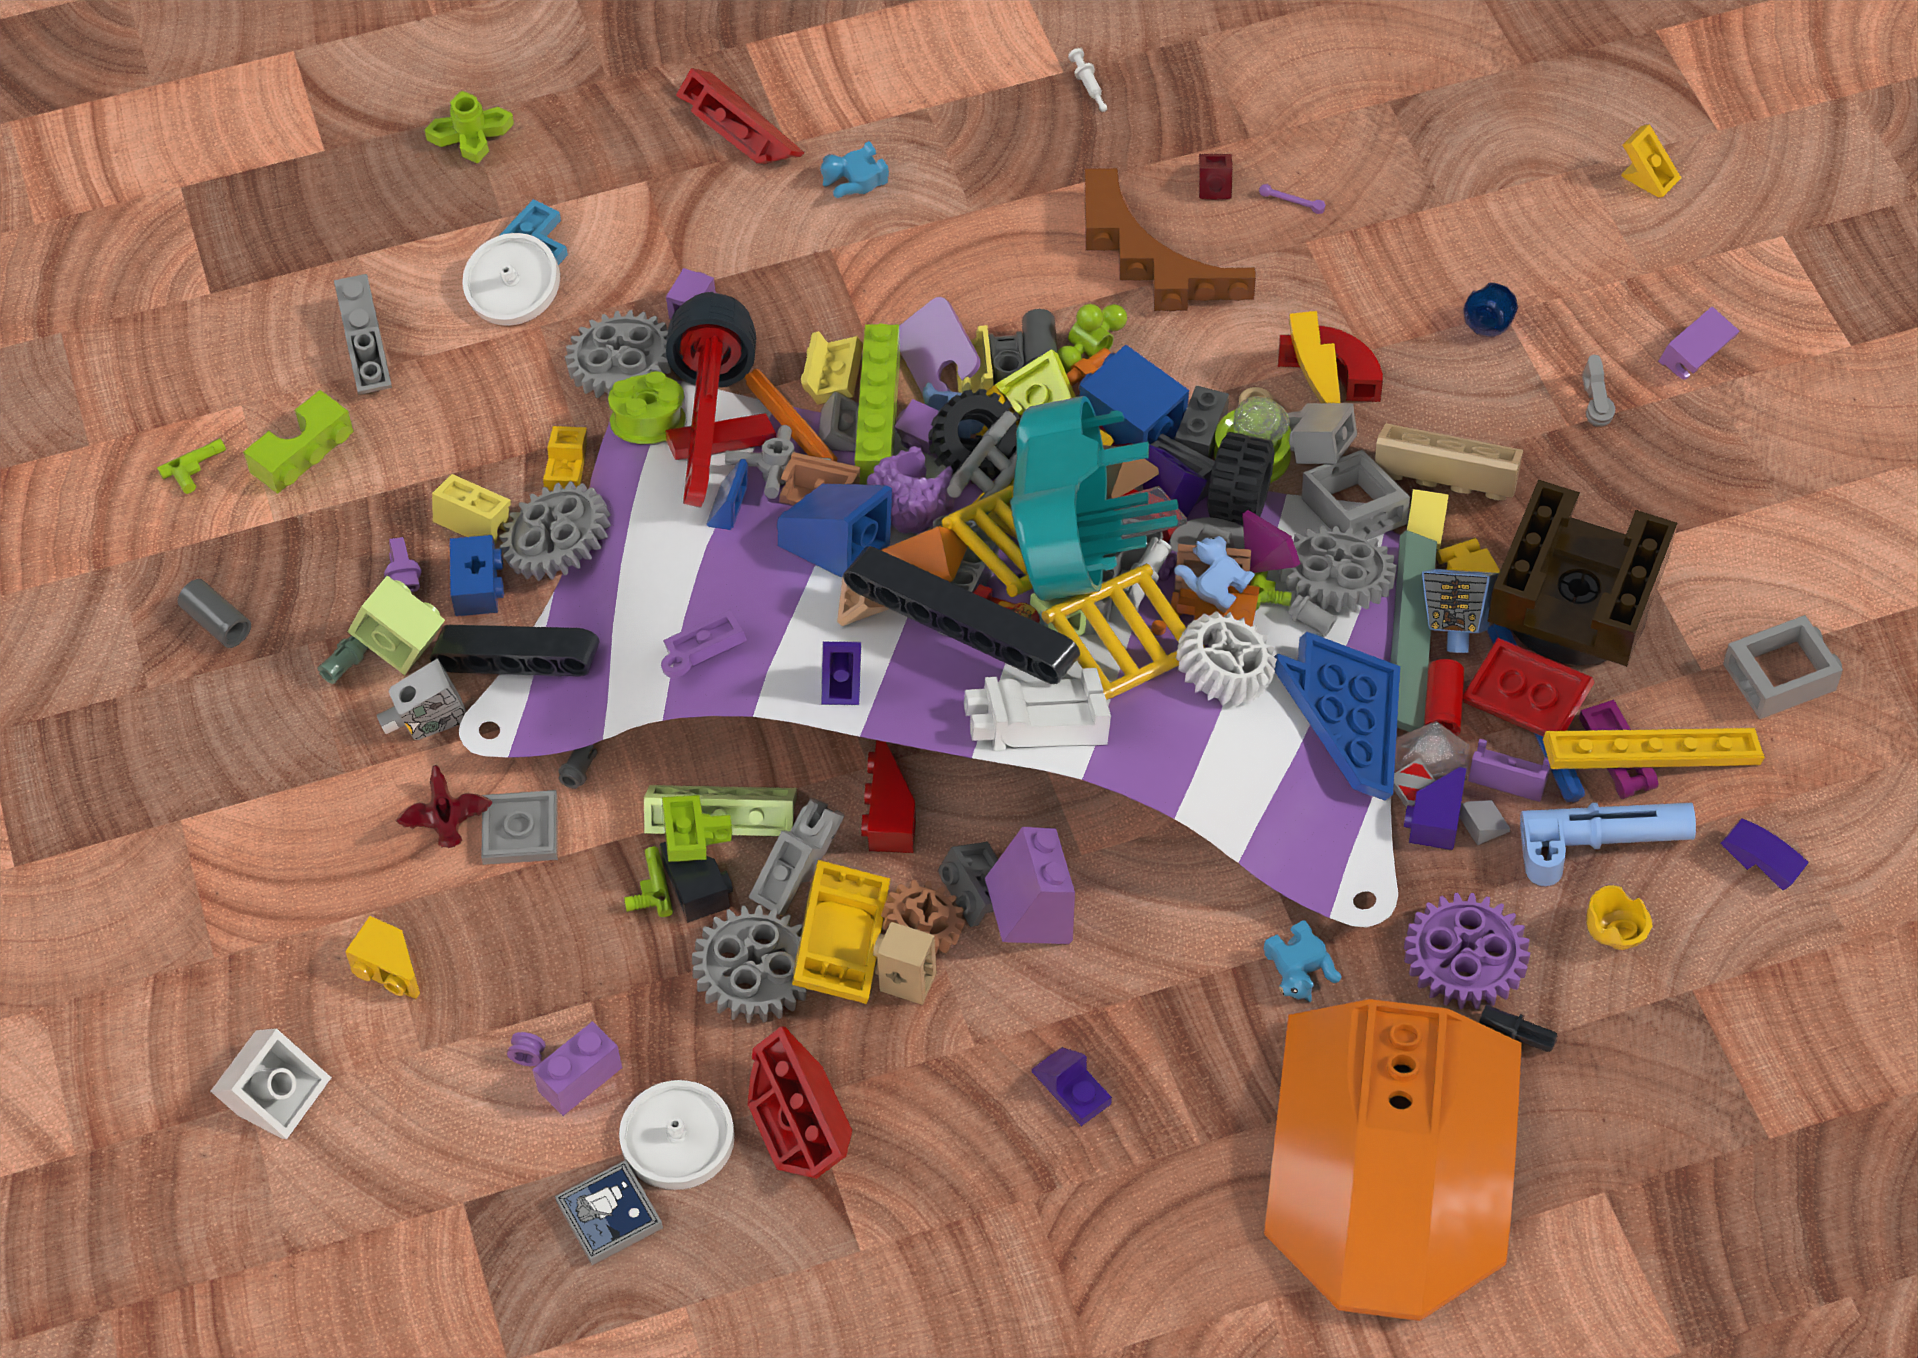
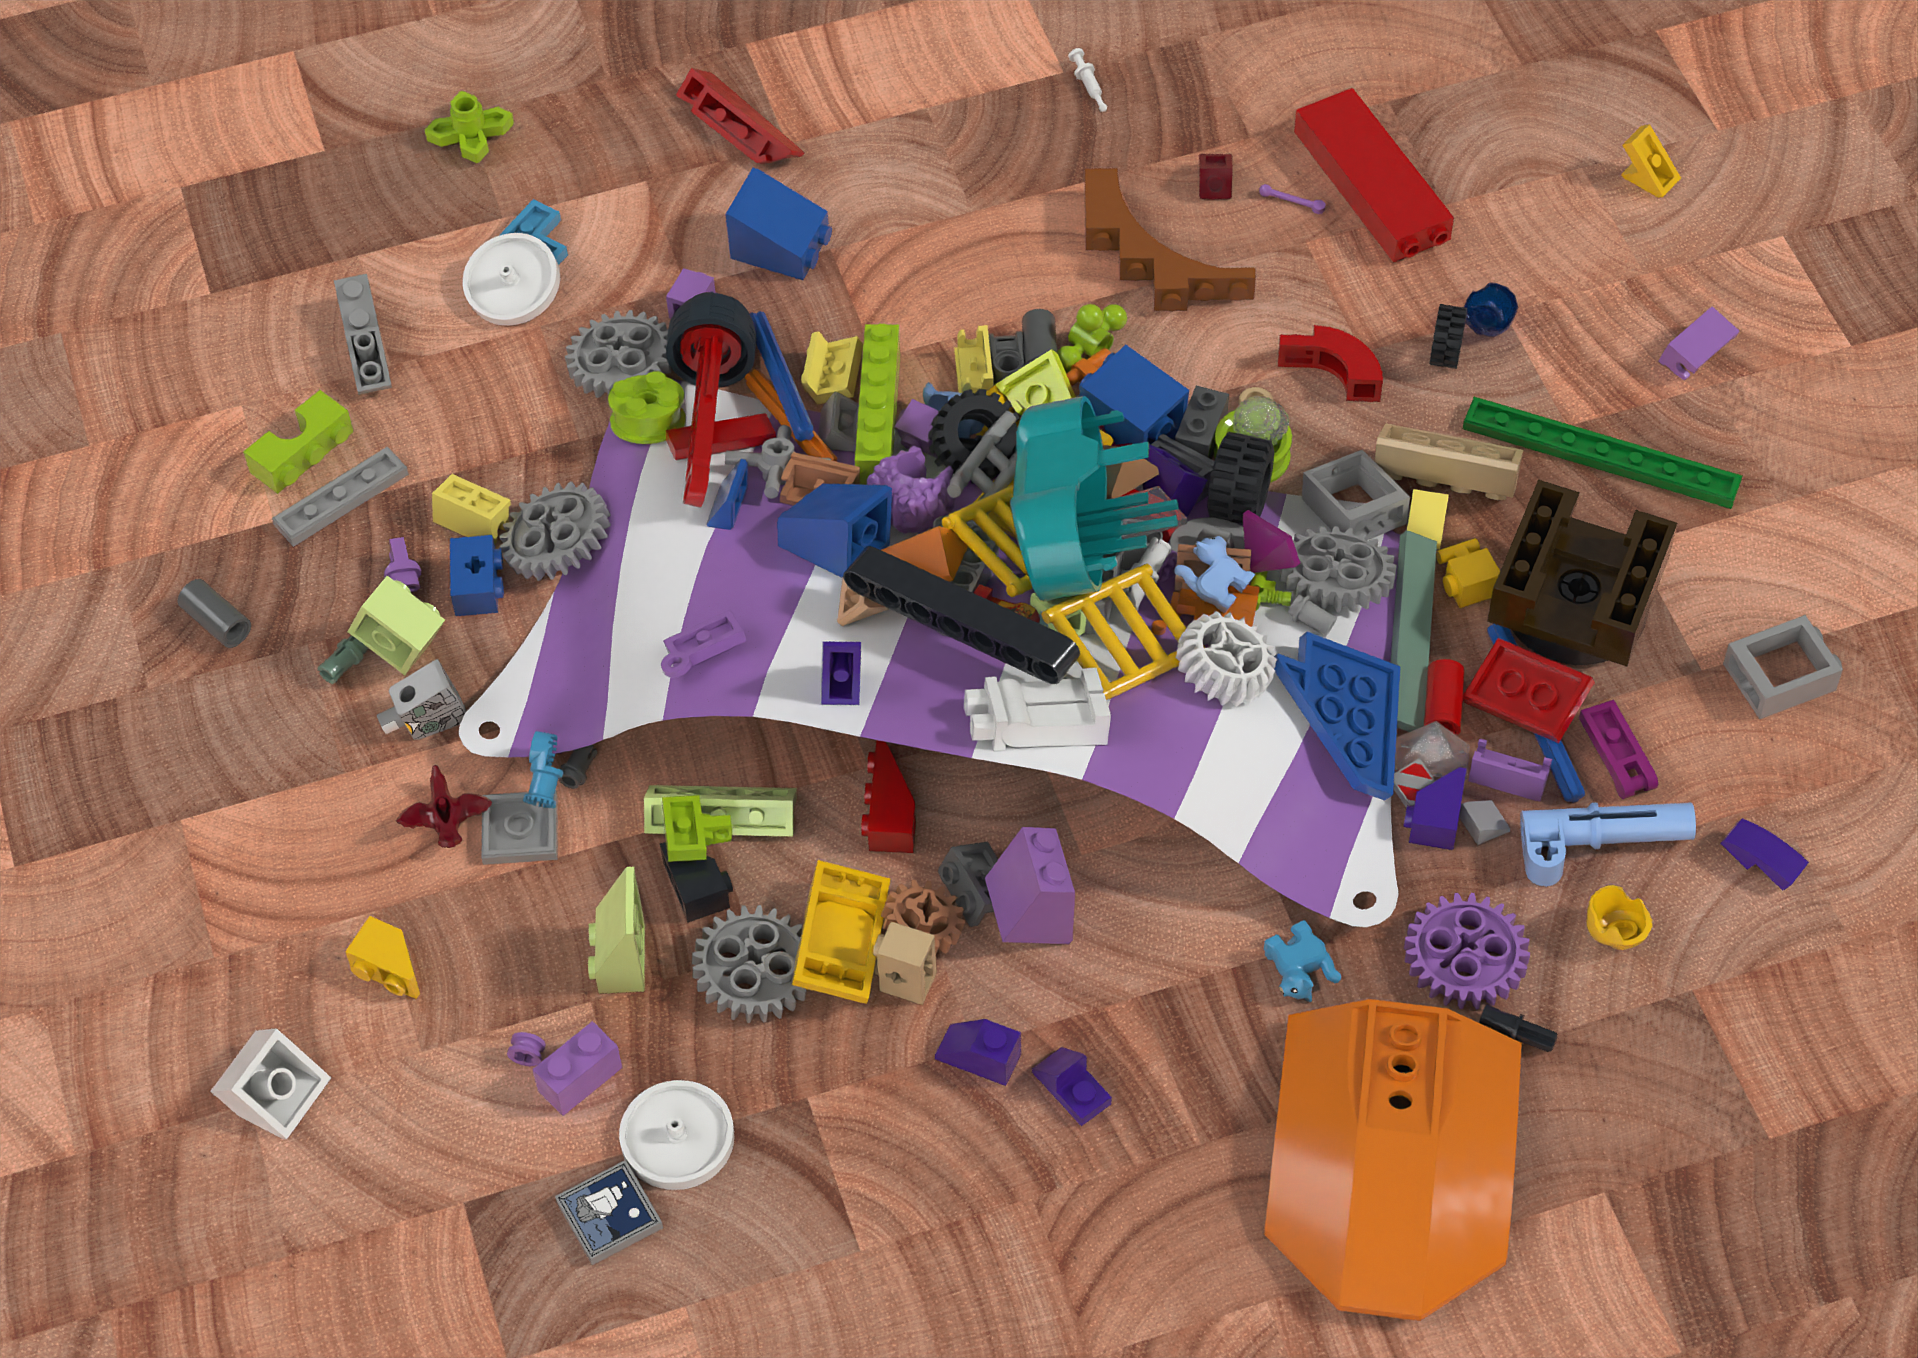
lime hose [157,438,226,494] -> none
black beam [430,625,600,677] -> none
yellow slope [543,426,587,491] -> none
lime hose [624,846,673,917] -> none
red wedge [747,1026,853,1179] -> none
light grey plate [749,798,845,915] -> none
dark azure animal [820,141,889,198] -> none
medium lavender piece [899,297,981,394] -> none
light grey hinge [1280,403,1357,464] -> none
yellow slope [1288,311,1341,403] -> none
torso [1422,569,1499,653] -> none
yellow tile [1543,728,1765,769] -> none
light grey piece [1582,355,1615,427] -> none
none -> light grey tile [272,447,409,547]
none -> dark azure connector [523,731,563,808]
none -> yellowish green slope [588,867,645,994]
none -> blue slope [725,168,832,280]
none -> blue axle [750,311,814,442]
none -> dark purple slope [935,1019,1021,1086]
none -> red brick [1294,88,1454,263]
none -> black tyre [1429,304,1467,369]
none -> green tile [1462,397,1743,509]

